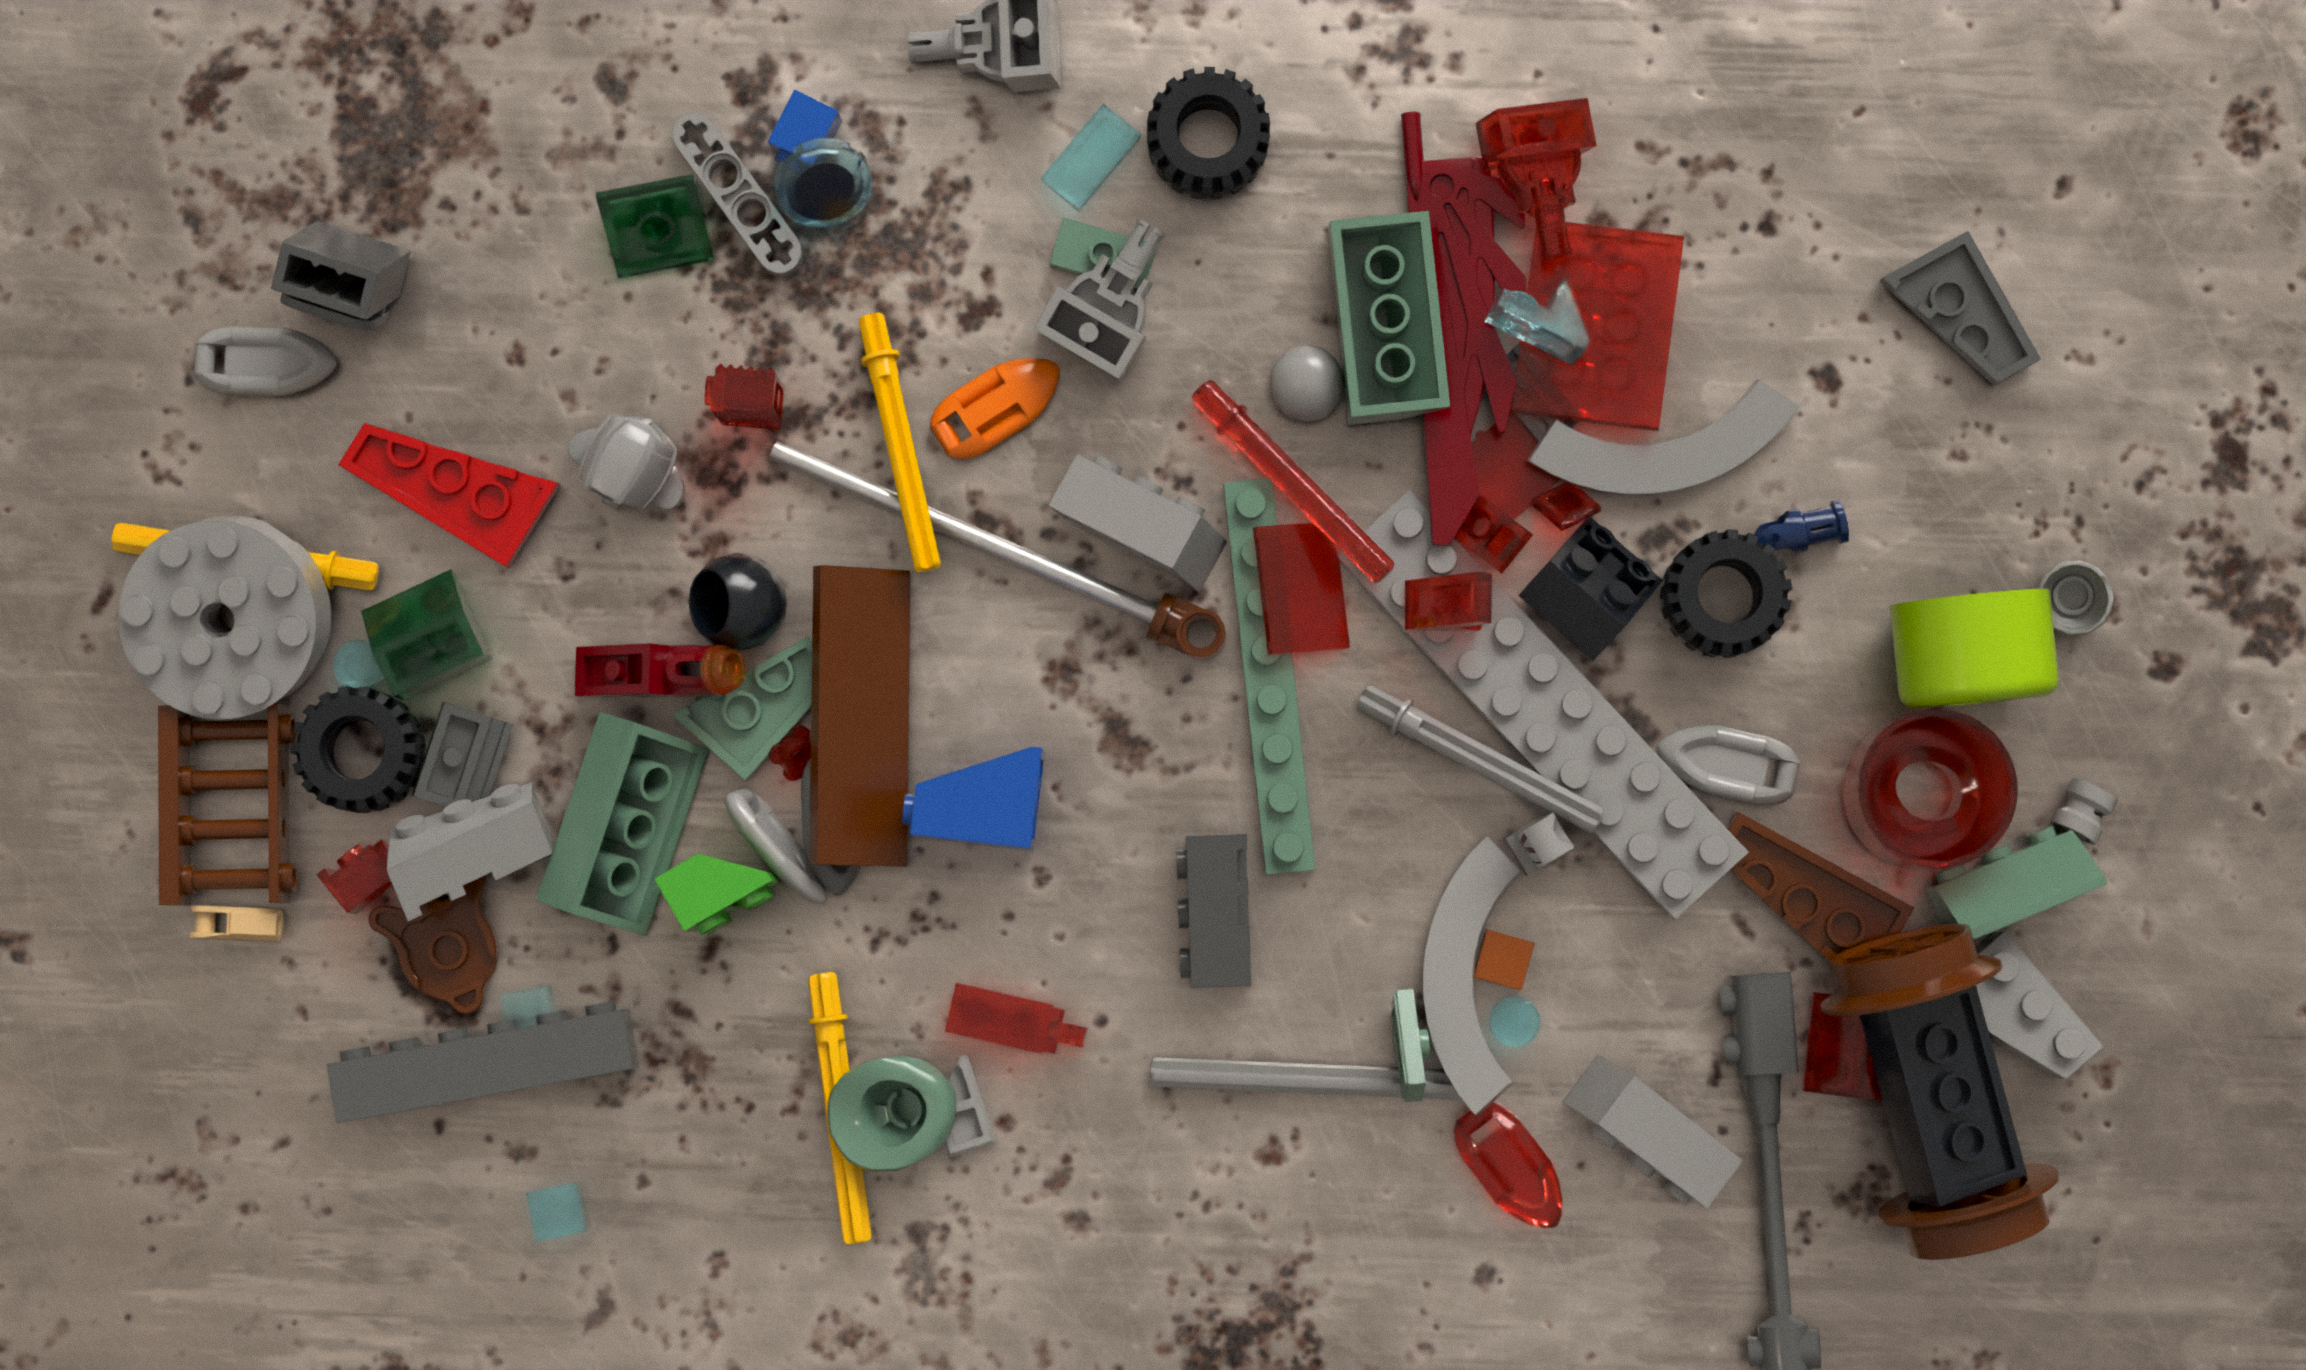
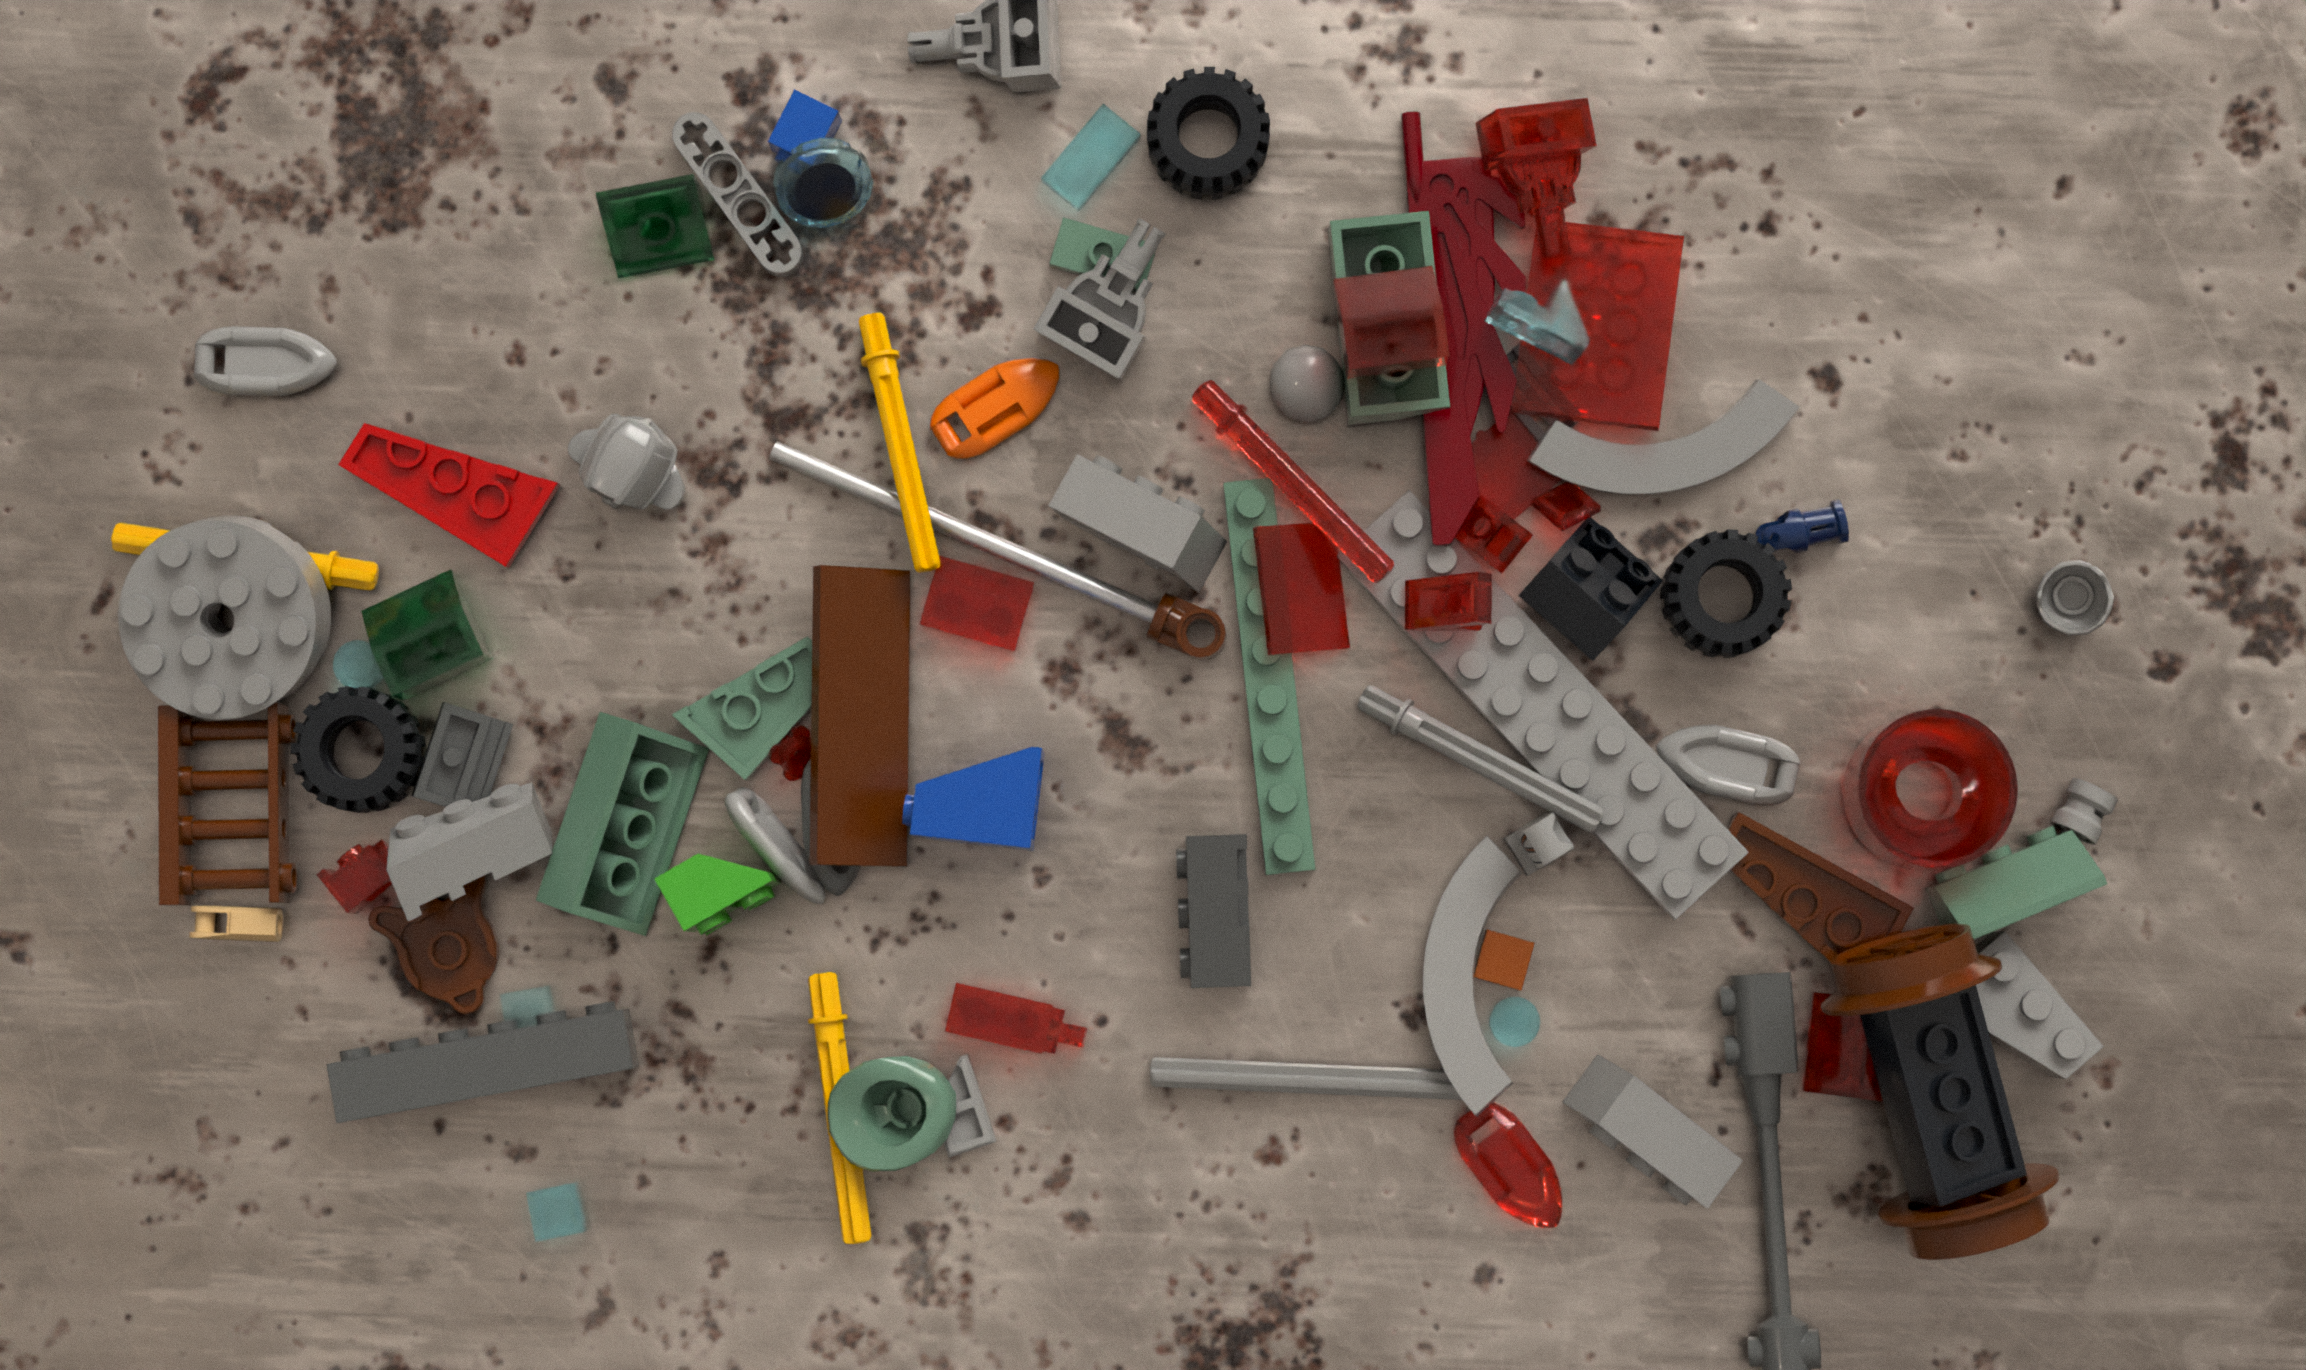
dark grey brick [271,221,411,330] -> none
dark red plate [575,643,745,698] -> none
black helmet [689,553,787,652] -> none
clear red brick [704,363,785,430] -> none
plate [1391,989,1430,1102] -> none
dark grey wing [1880,231,2041,385] -> none
lime piece [1889,589,2059,709] -> none
none -> clear red plate [919,555,1035,653]
none -> clear red slope [1333,266,1450,379]

